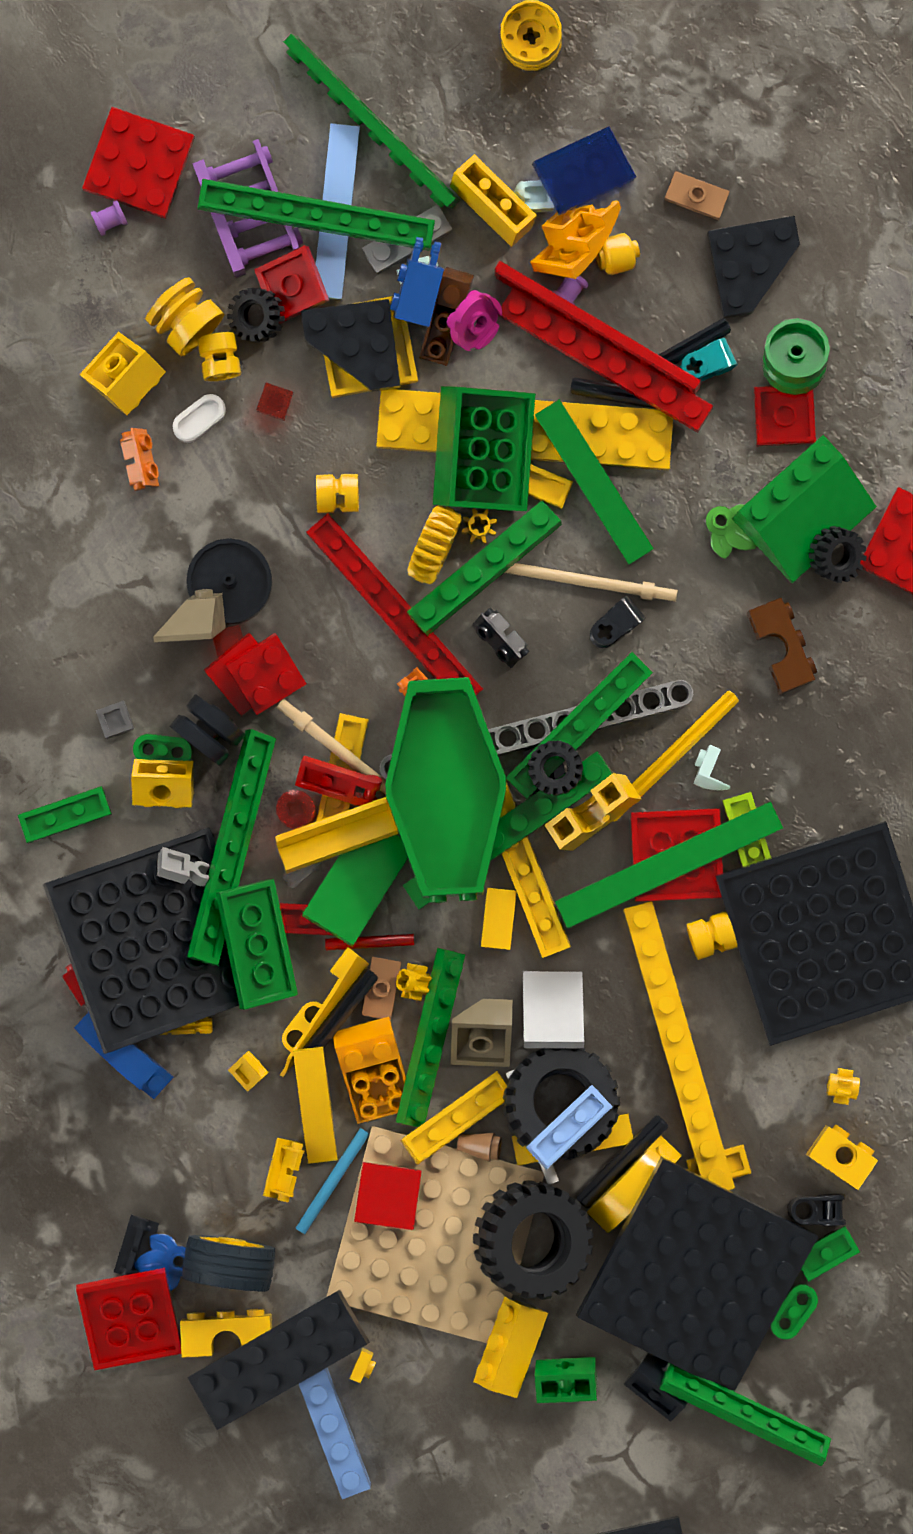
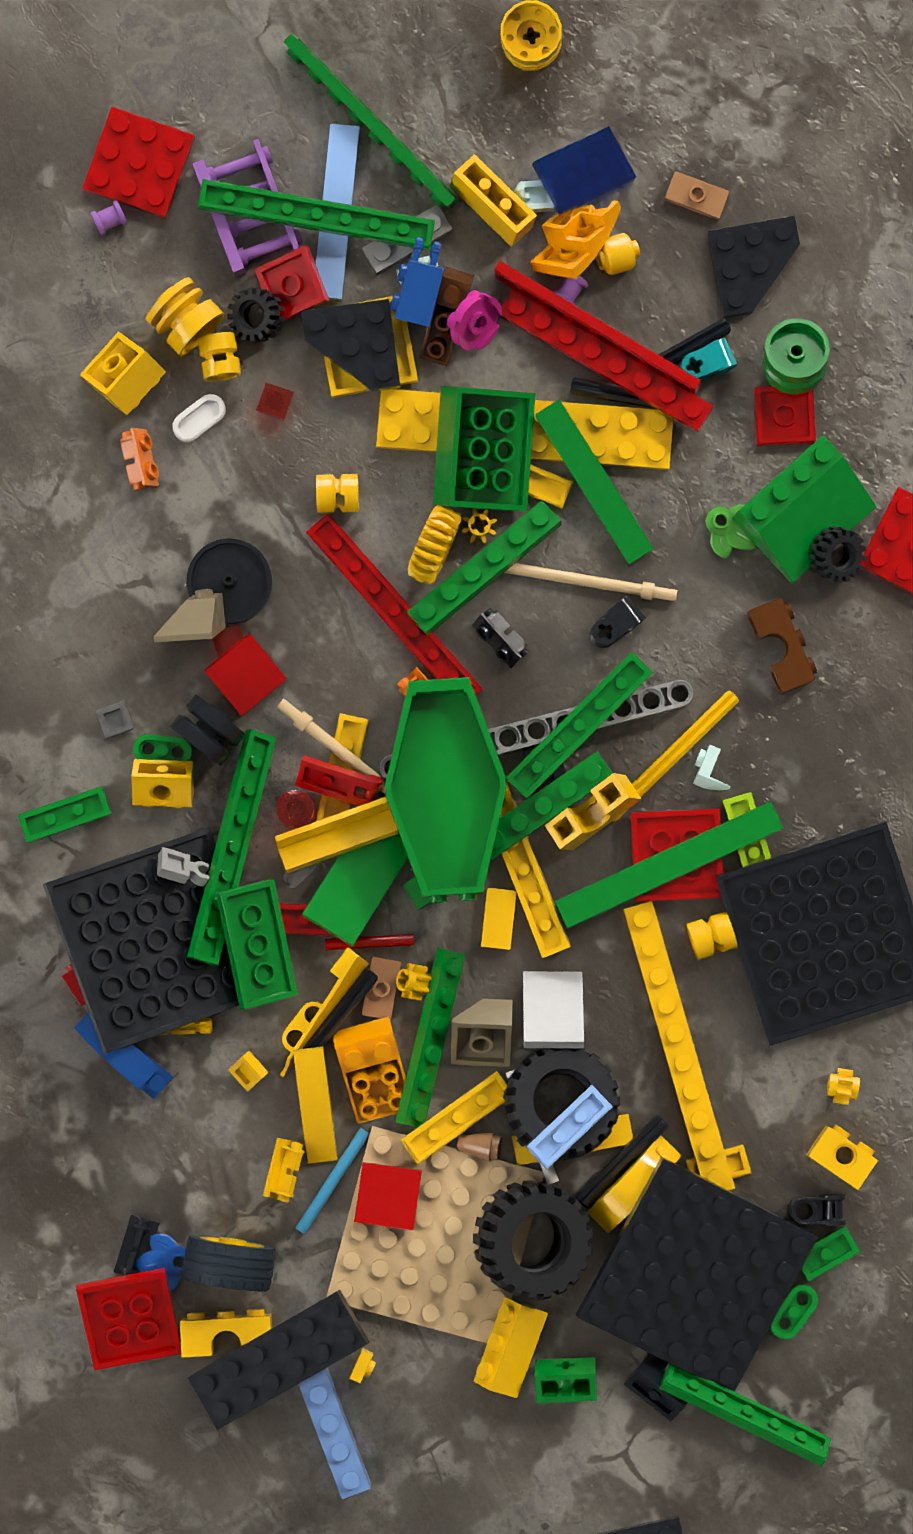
red plate [225,633,307,715] -> none
black tyre [528,740,583,795] -> none

